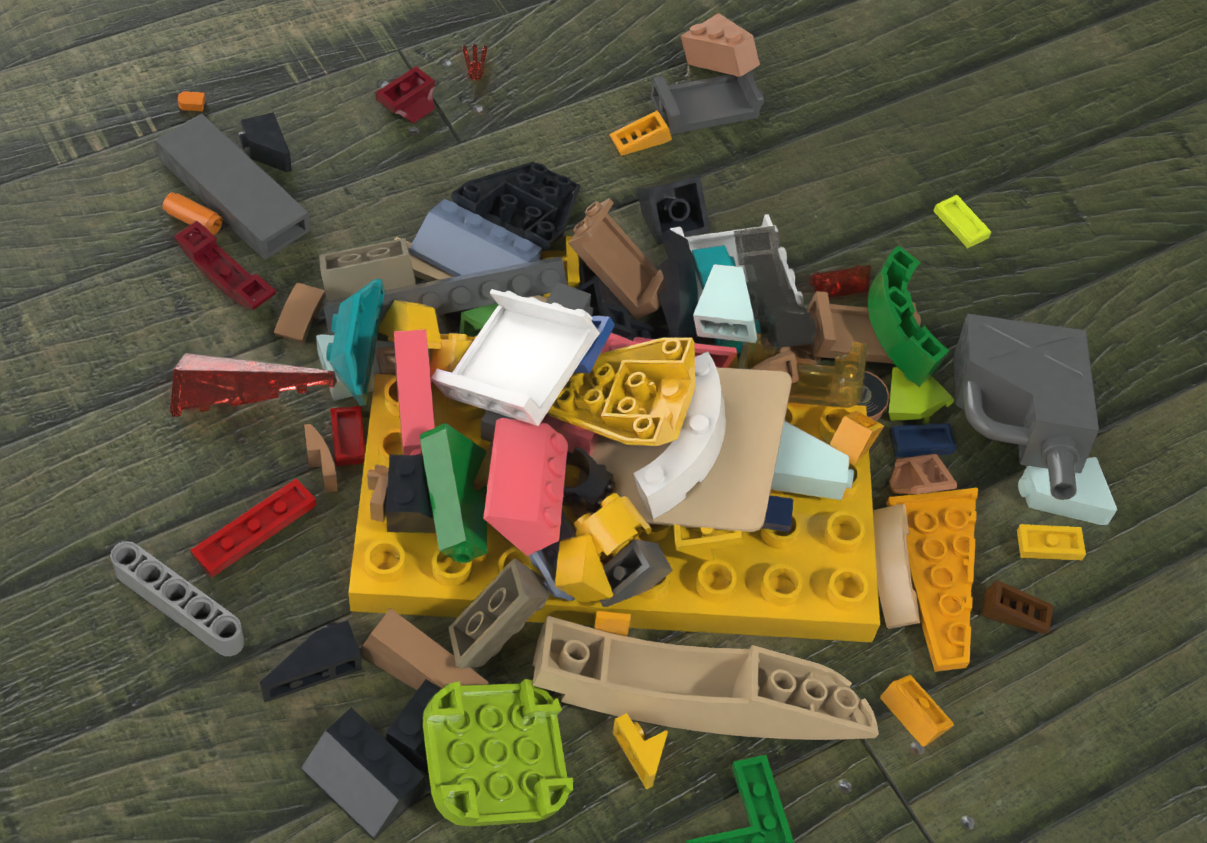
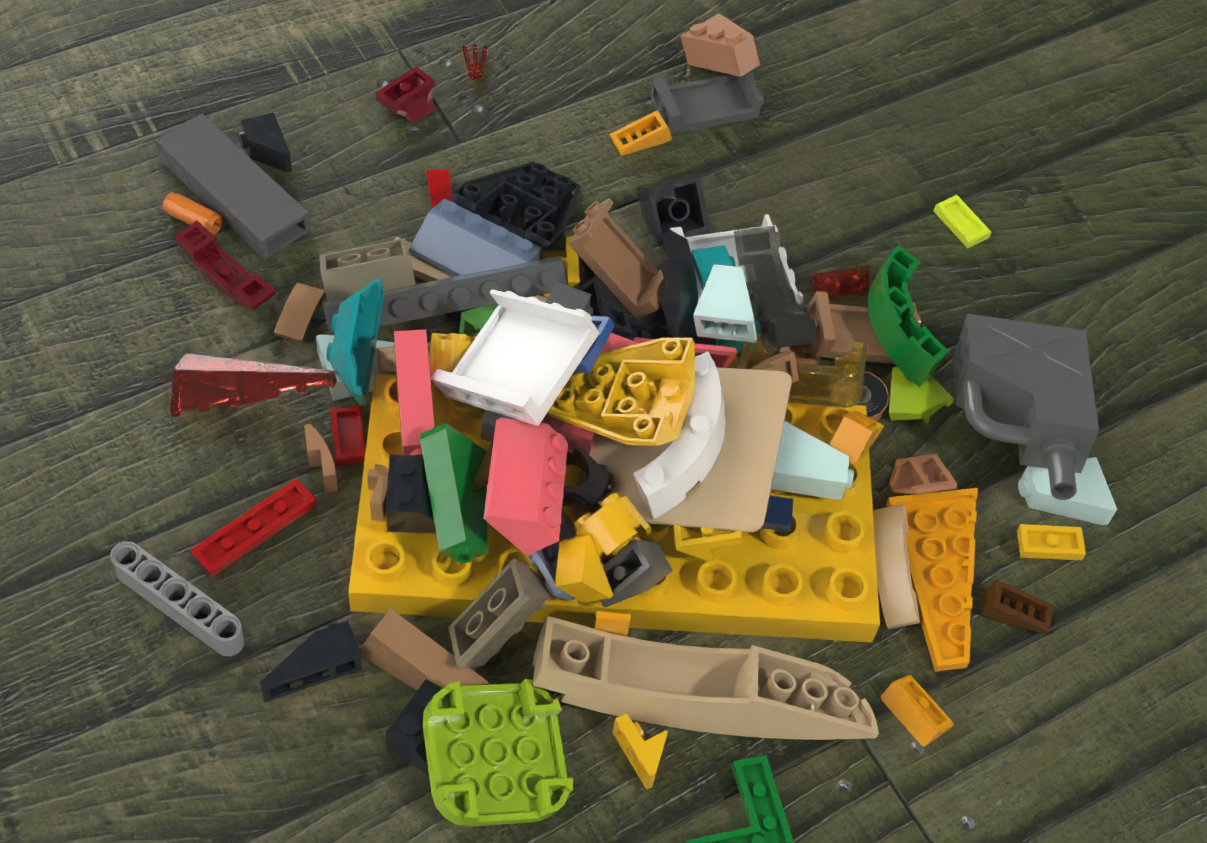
orange piece [178,91,205,112] -> none
black slope [301,707,425,840] -> none
yellow slope [378,300,441,352] -> none
dark blue tile [889,423,956,457] -> none
none -> red piece [426,169,453,209]

